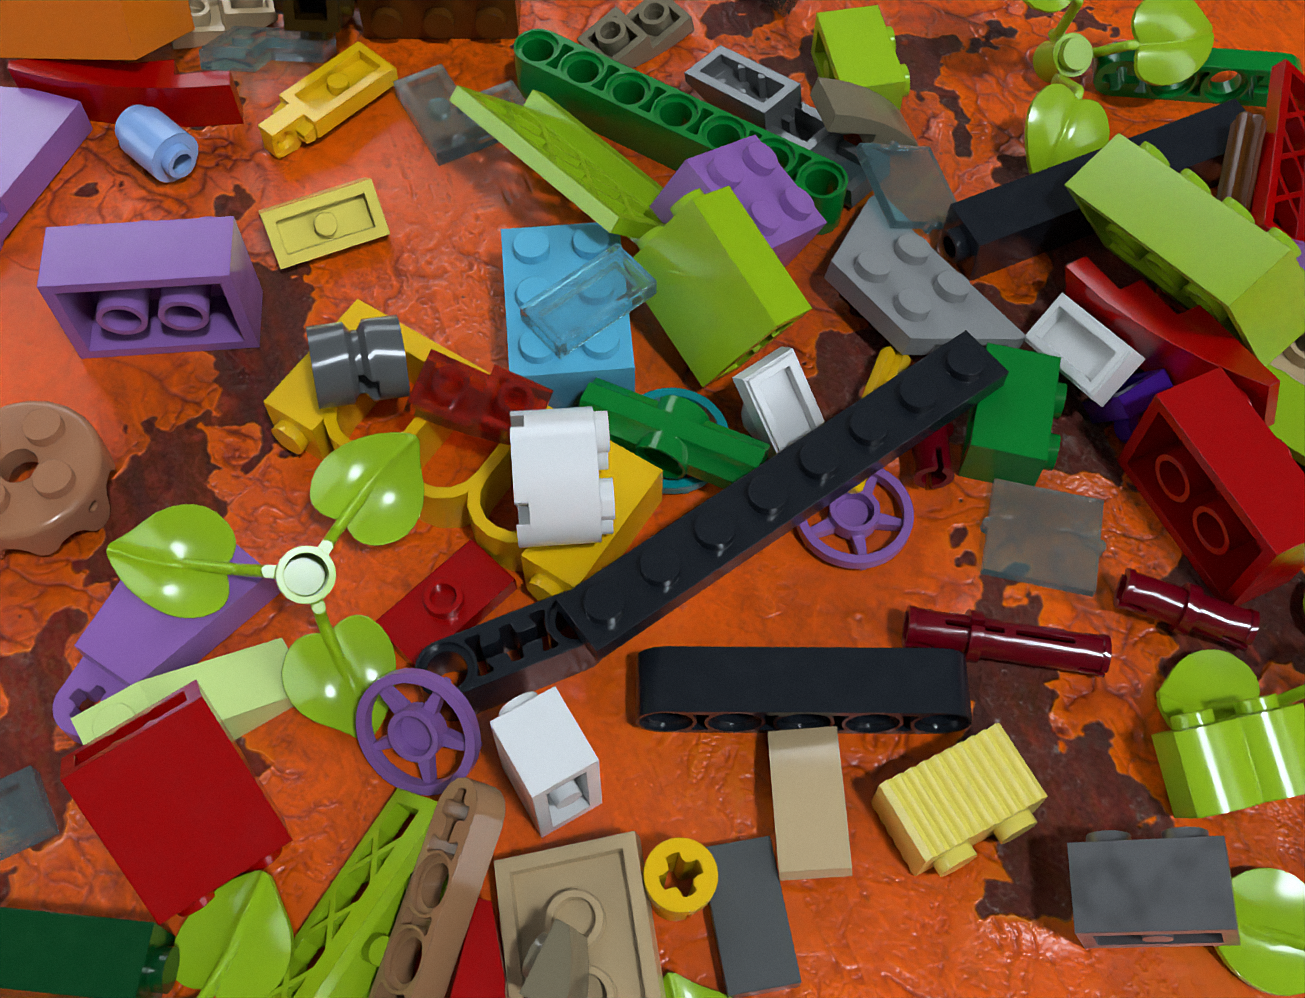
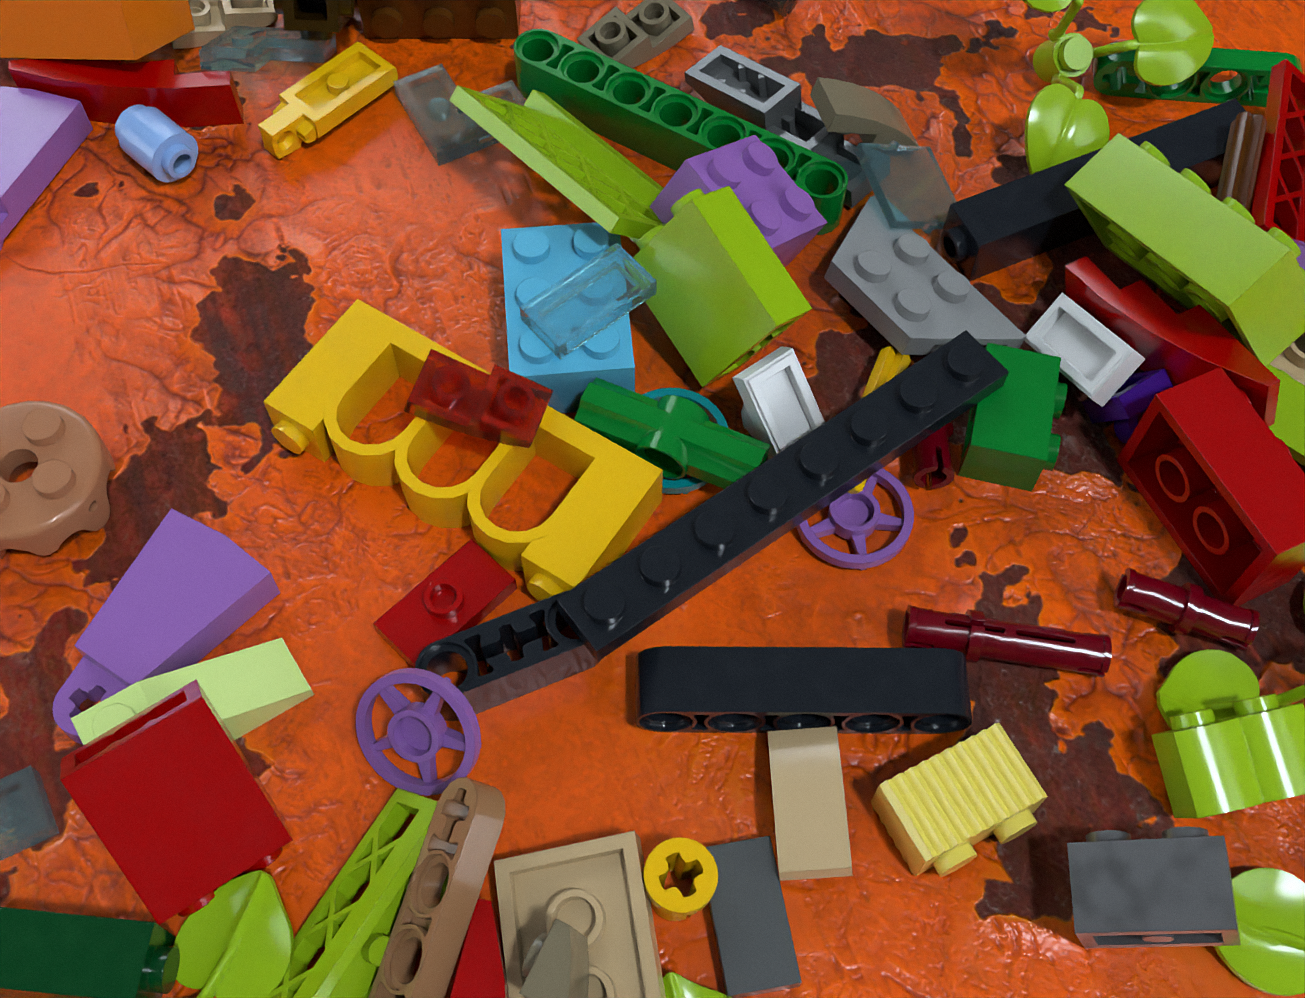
medium lavender brick [37,216,263,359] -> none
lime plant [106,432,424,739] -> none
light yellow panel [258,177,390,269] -> none
dark grey wheel [305,315,410,409] -> none
white brick [490,686,602,838] -> none
white brick [510,406,615,548] -> none
lime brick [811,5,910,110] -> none
clear light blue piece [980,478,1106,597] -> none

